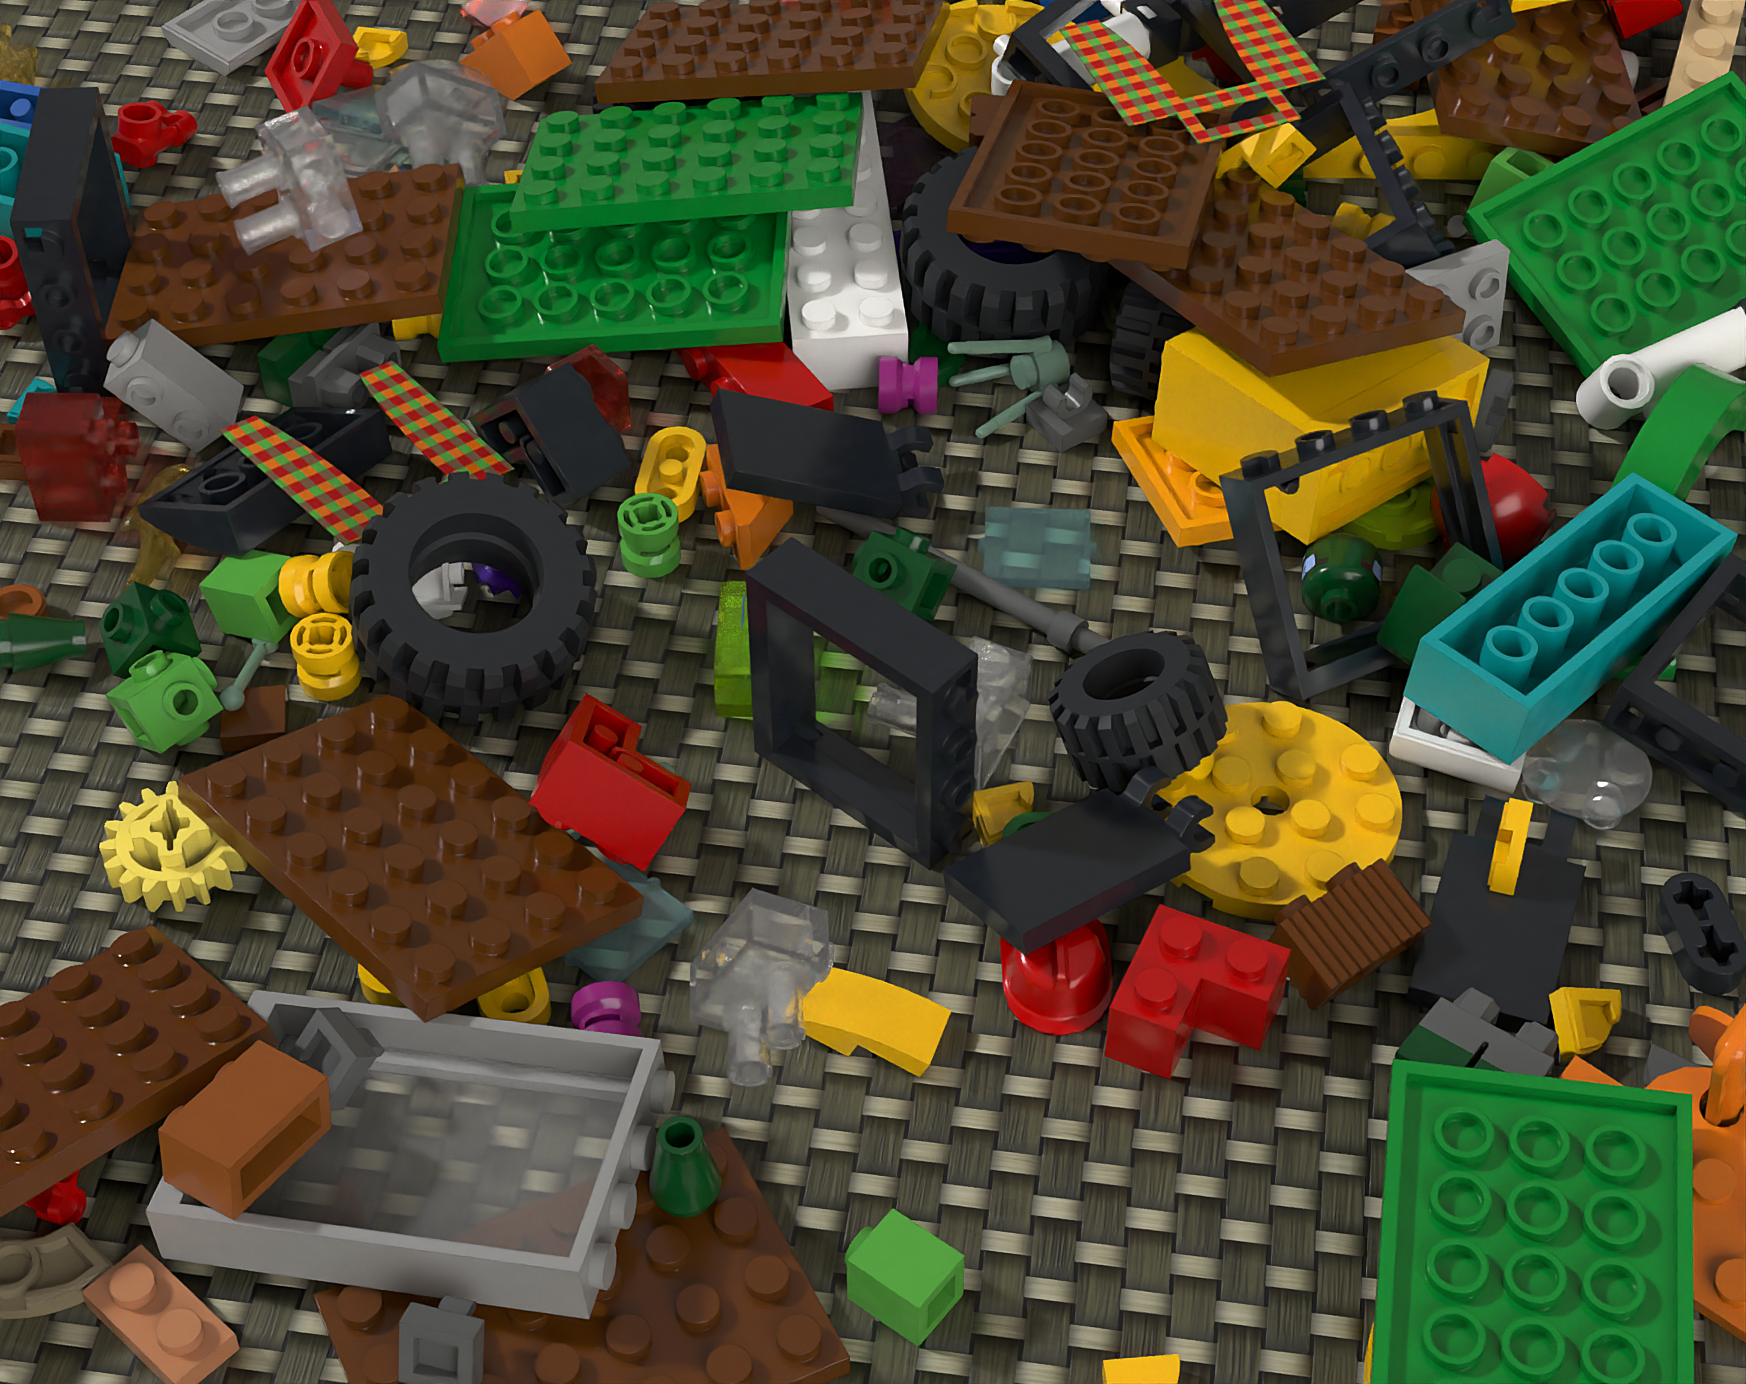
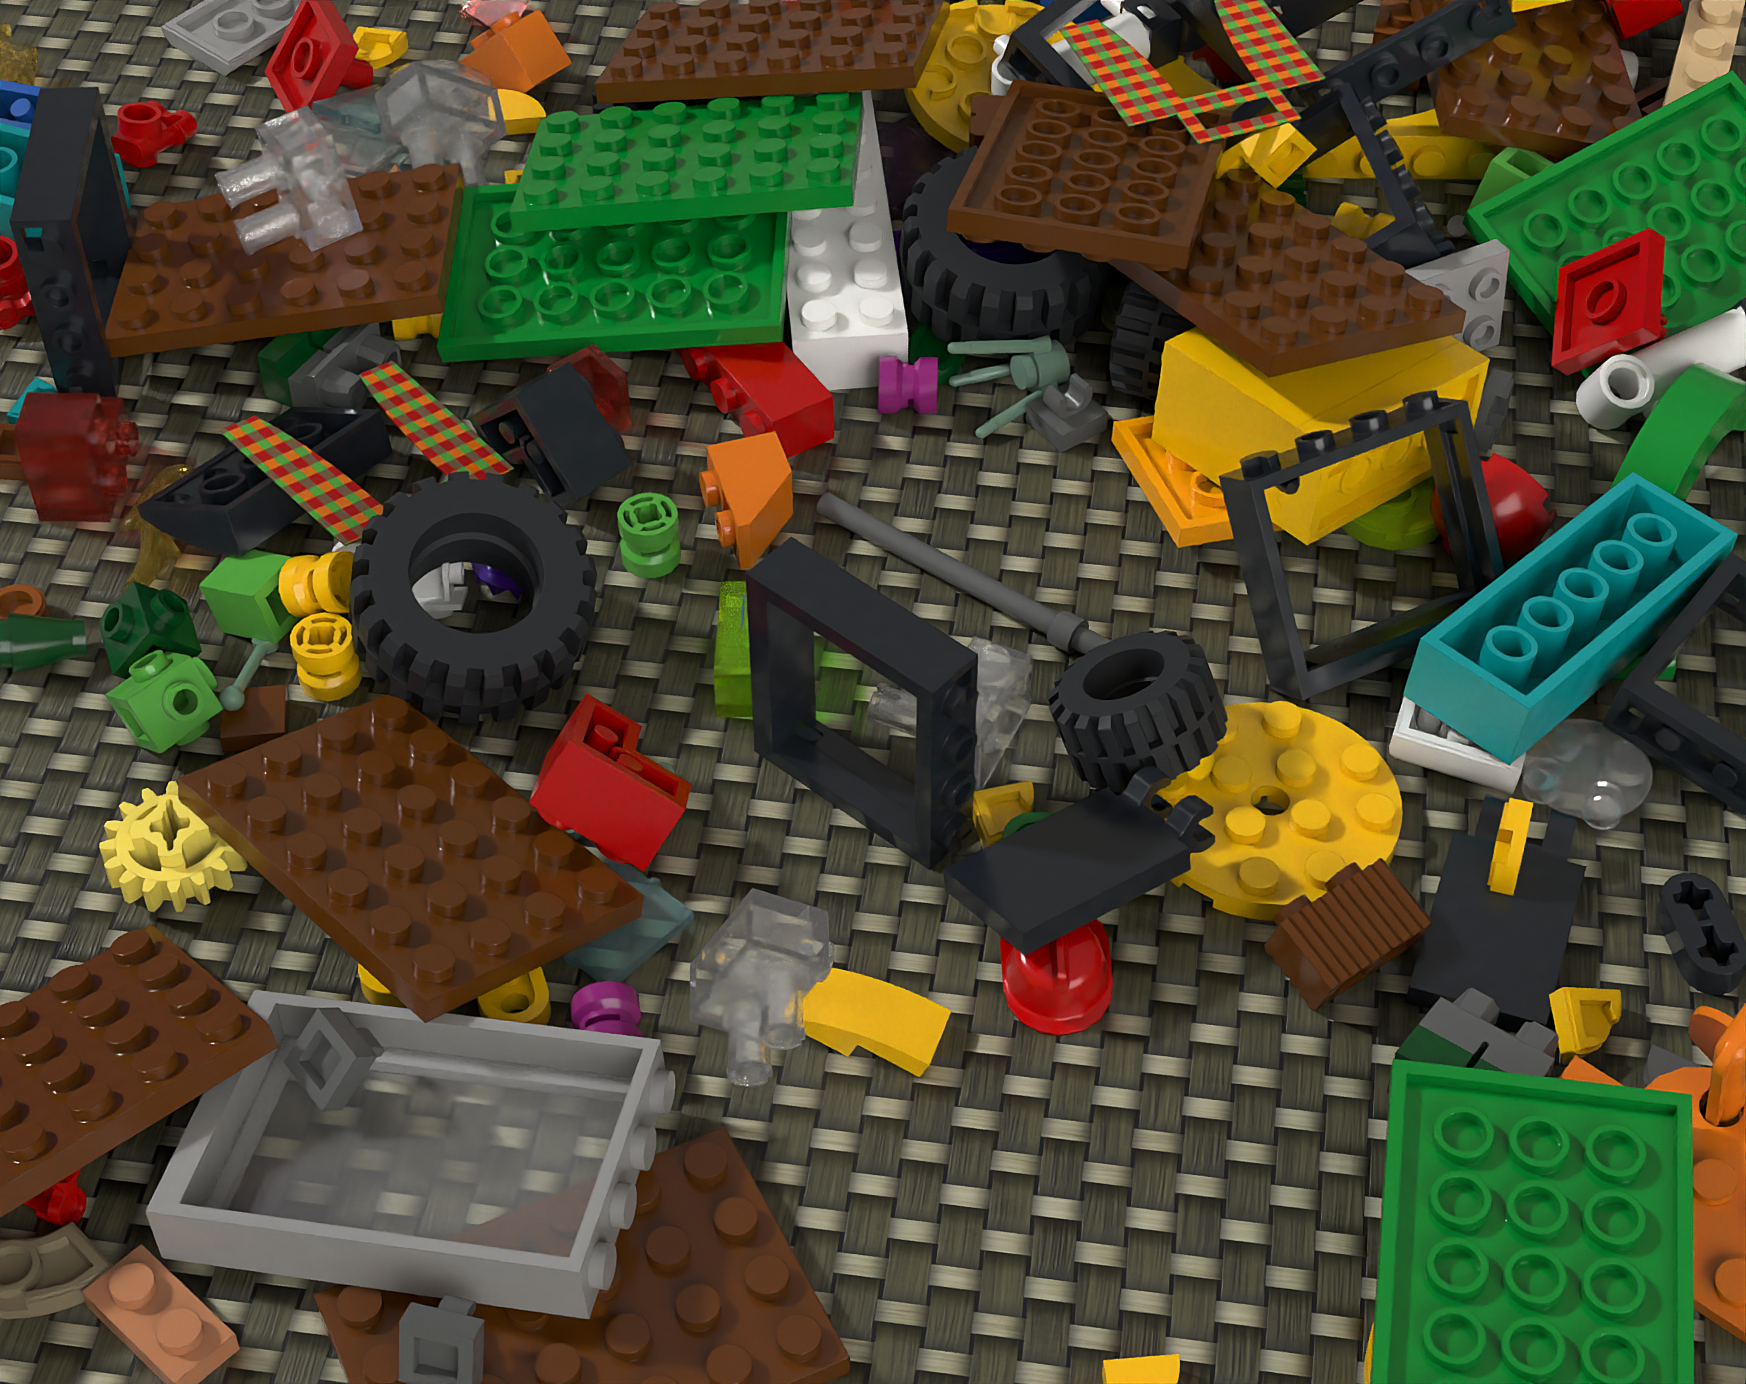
light grey brick [103,319,244,453] -> none
dark orange brick [158,1040,332,1220] -> none
yellow plate [635,426,707,523] -> none
dark green cone [648,1116,722,1218] -> none
black tile [710,388,945,520] -> none
bright green brick [844,1208,965,1347] -> none
dark green brick [852,526,958,621] -> none
clear light blue piece [978,507,1096,589] -> none
red brick [1105,904,1291,1080] -> none
dark green head [1300,532,1383,623] -> none
dark green slope [1376,542,1504,667] -> none
none -> yellow tile [491,89,546,136]
none -> red tile [1551,228,1667,376]

